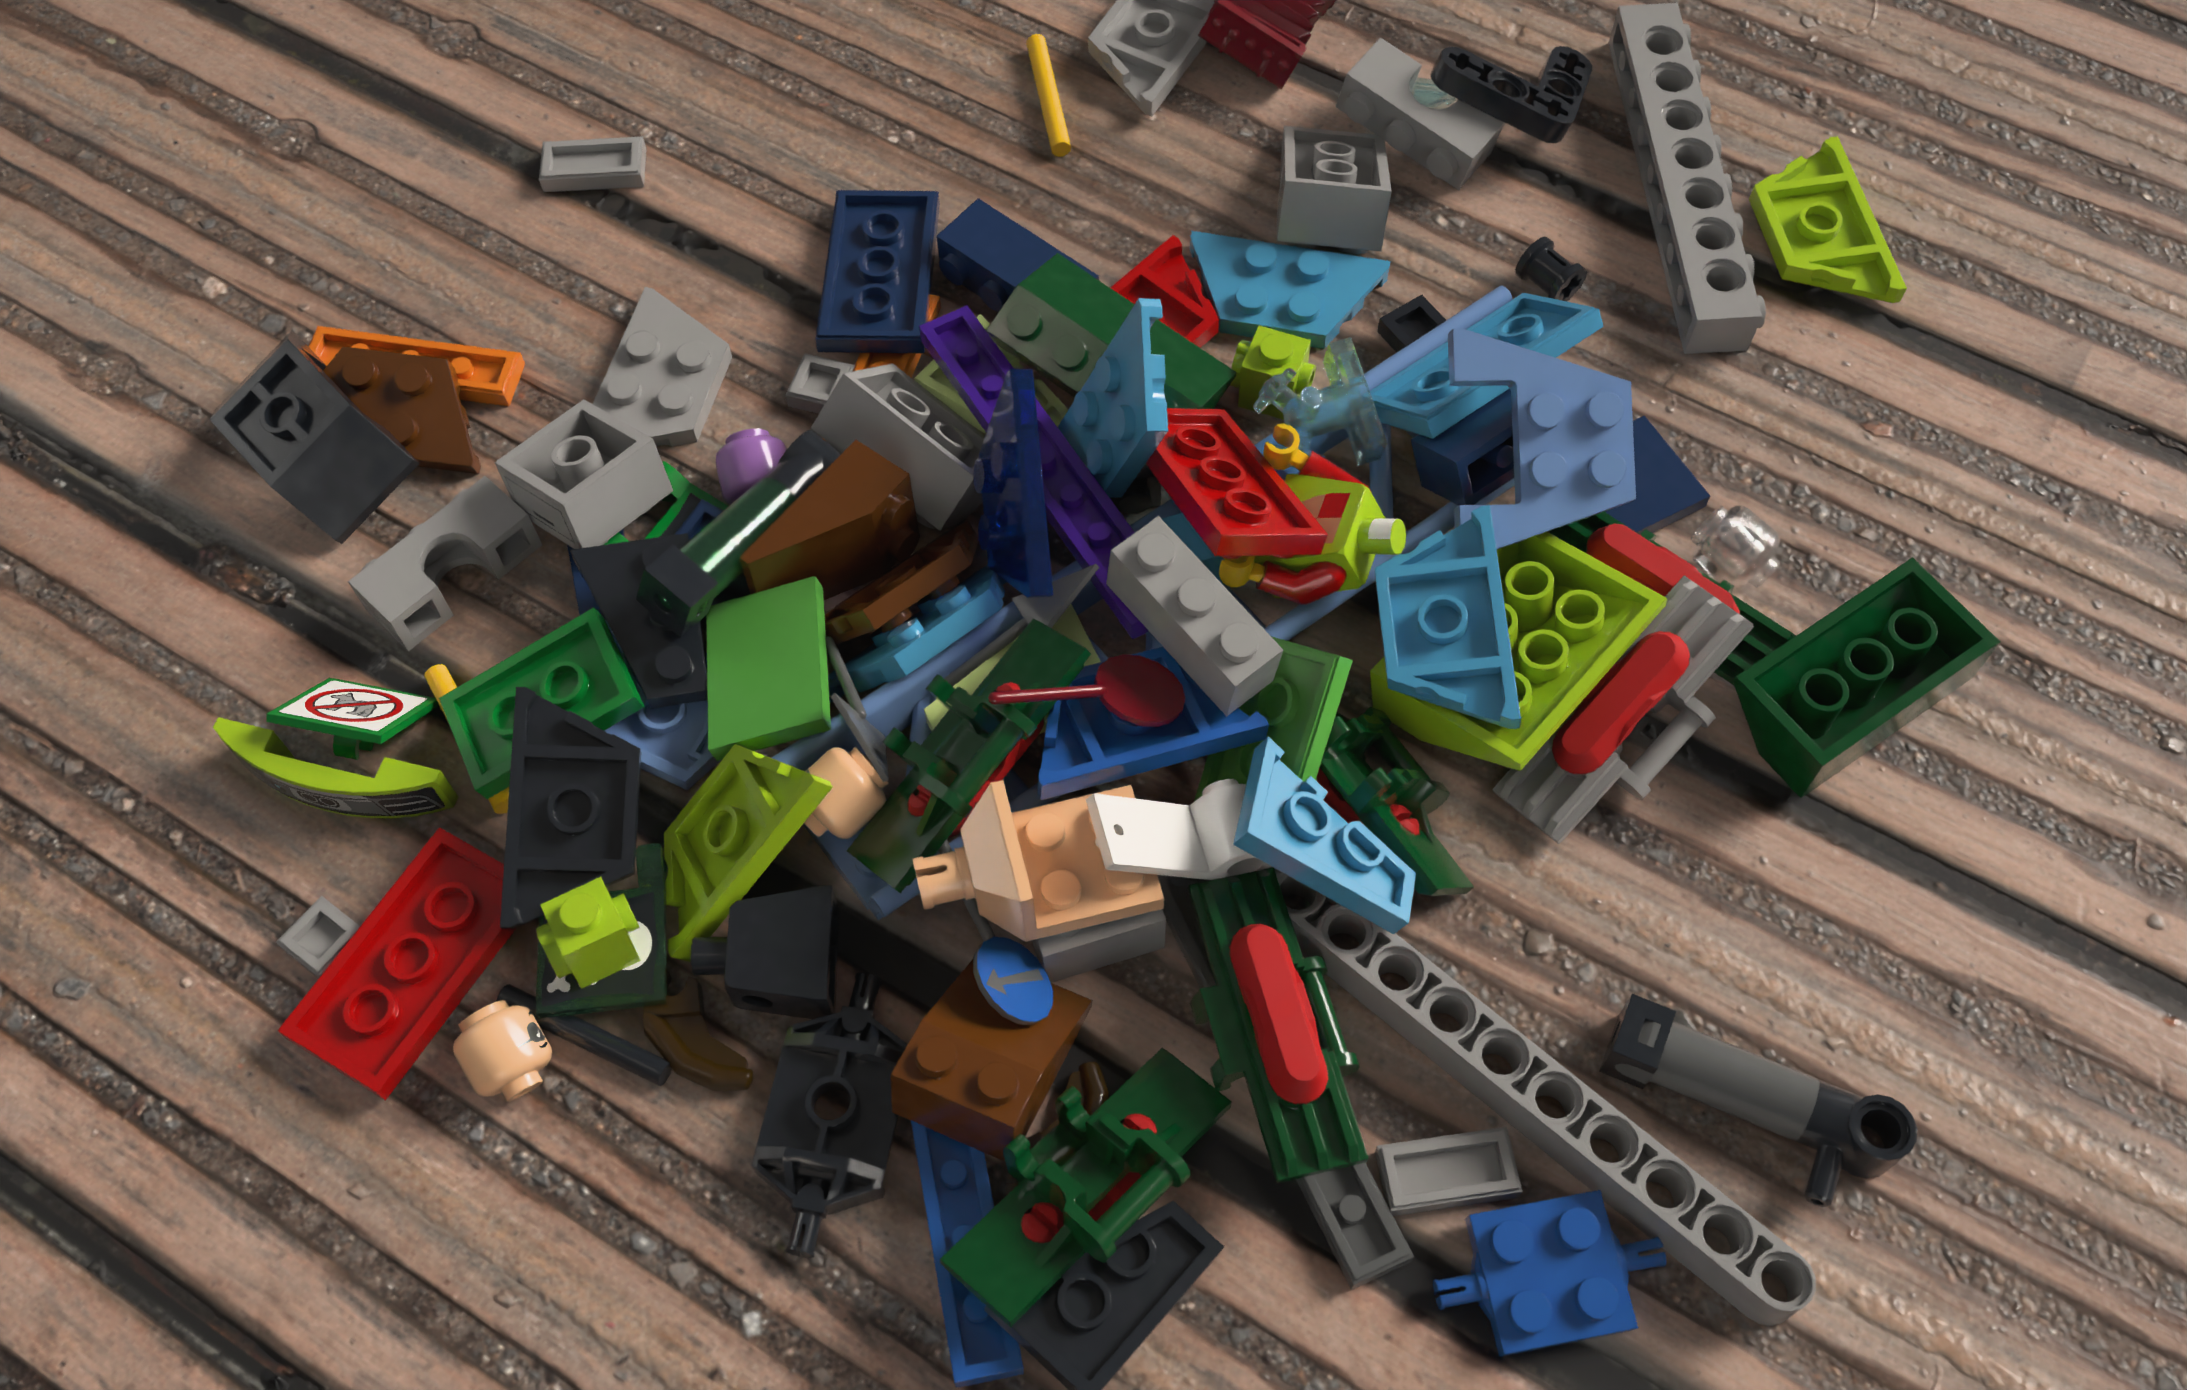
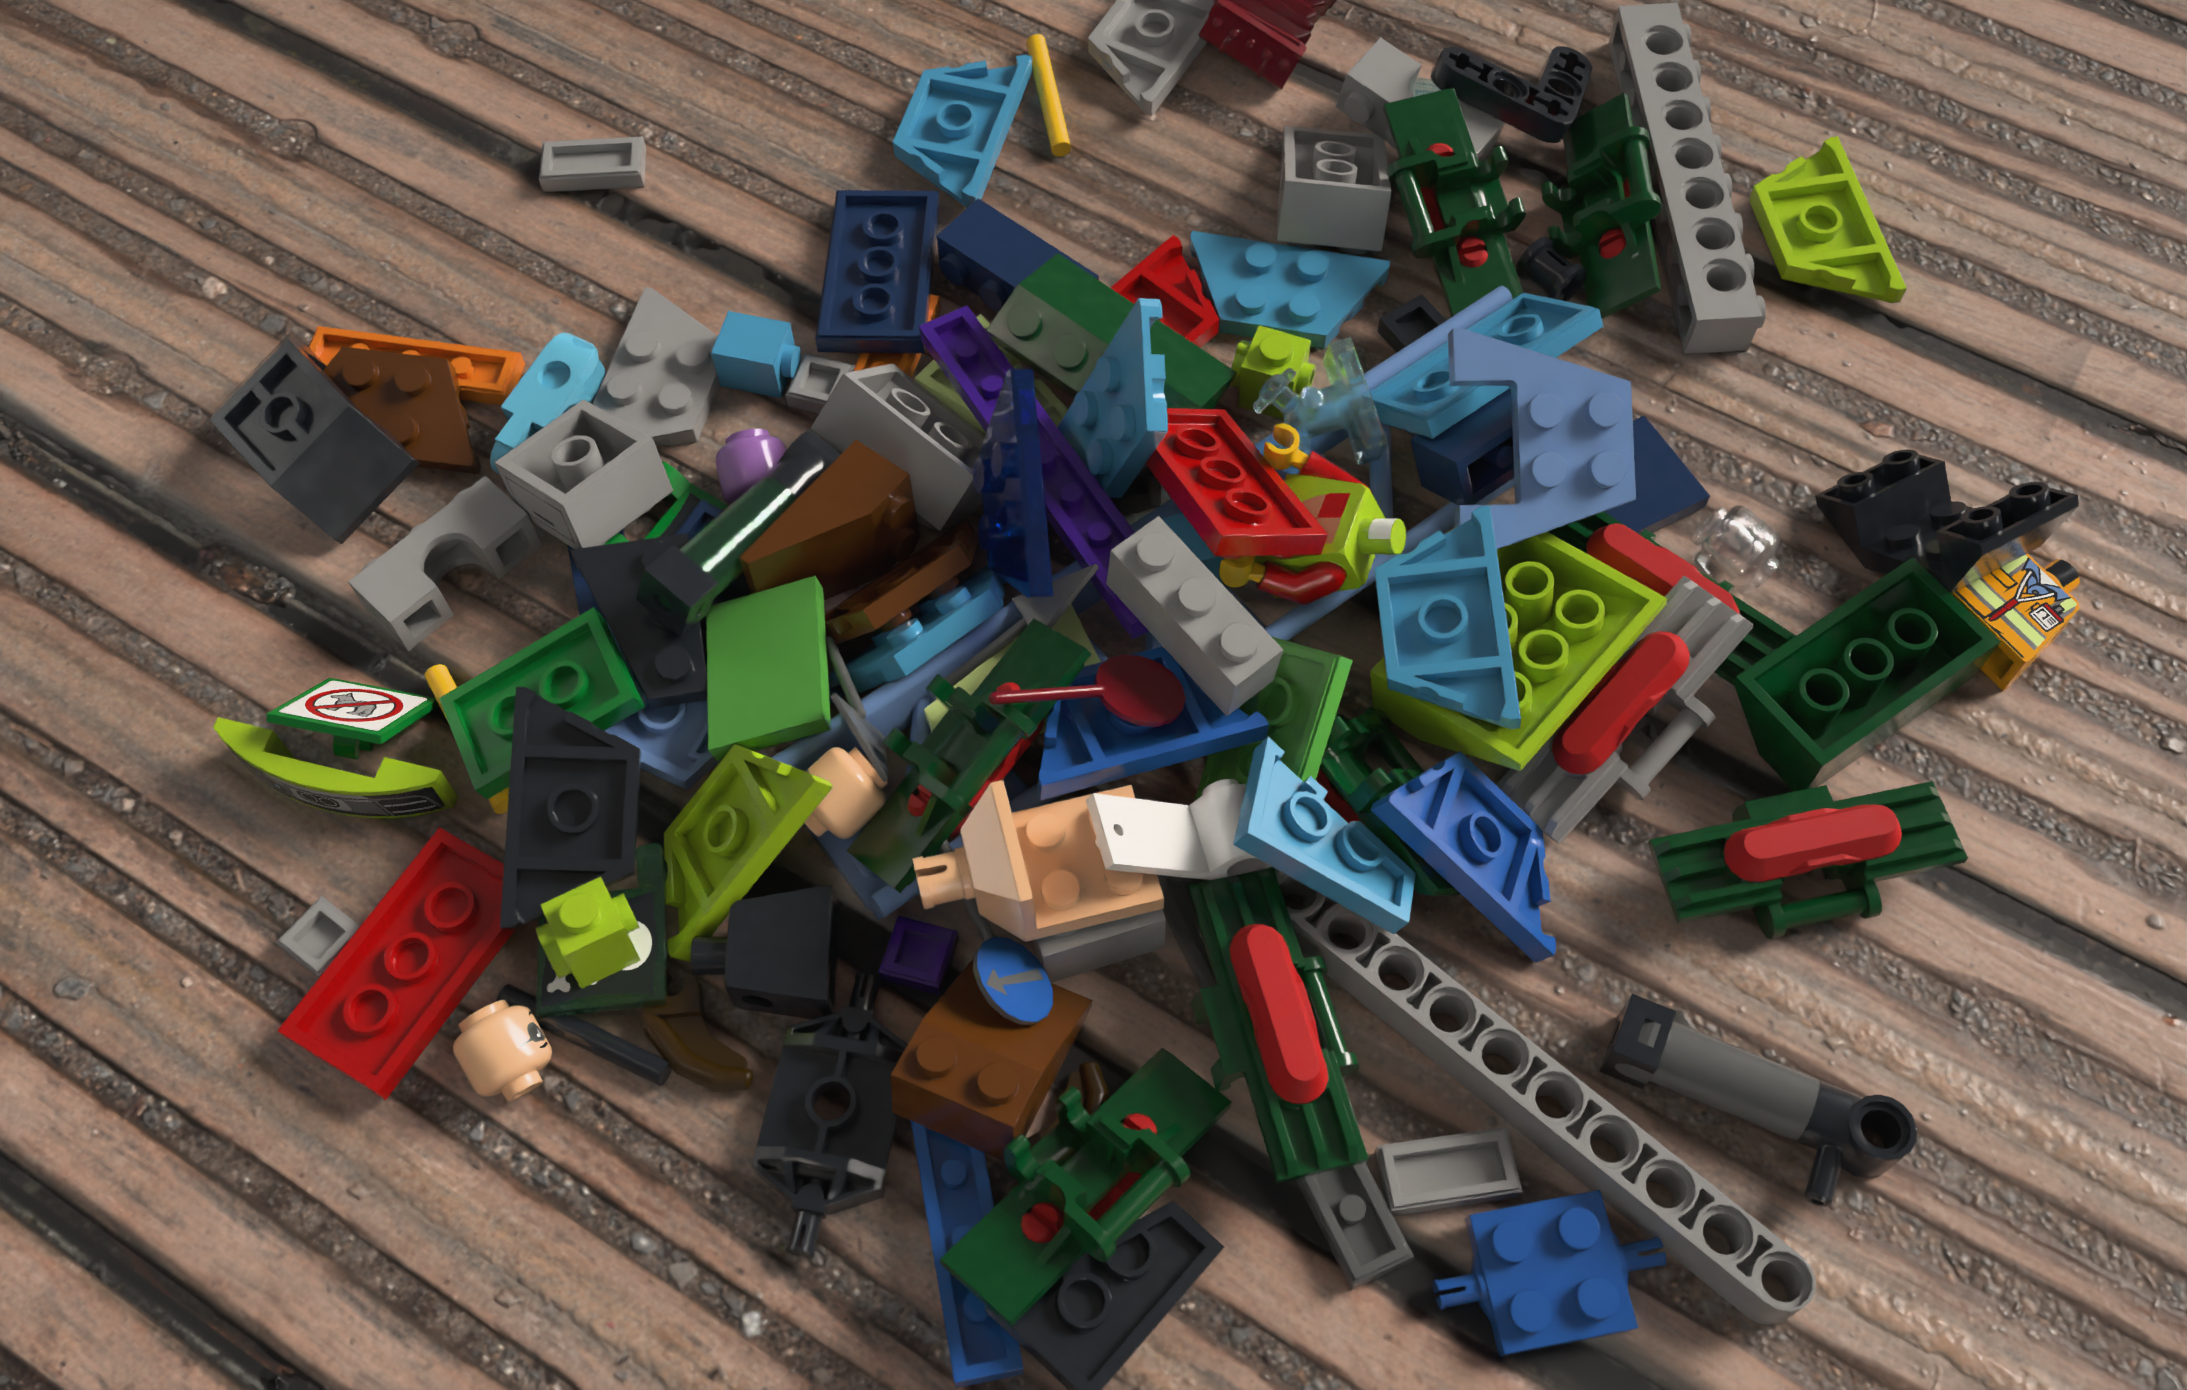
none -> medium azure piece [490,332,607,475]
none -> dark azure brick [711,311,801,398]
none -> dark purple tile [878,915,959,996]
none -> dark azure wing [892,55,1033,208]
none -> blue wing [1371,751,1556,963]
none -> dark green piece [1383,88,1526,317]
none -> dark green piece [1541,92,1661,319]
none -> dark green piece [1648,781,1968,939]
none -> black slope [1815,450,2079,593]
none -> torso [1951,554,2080,691]

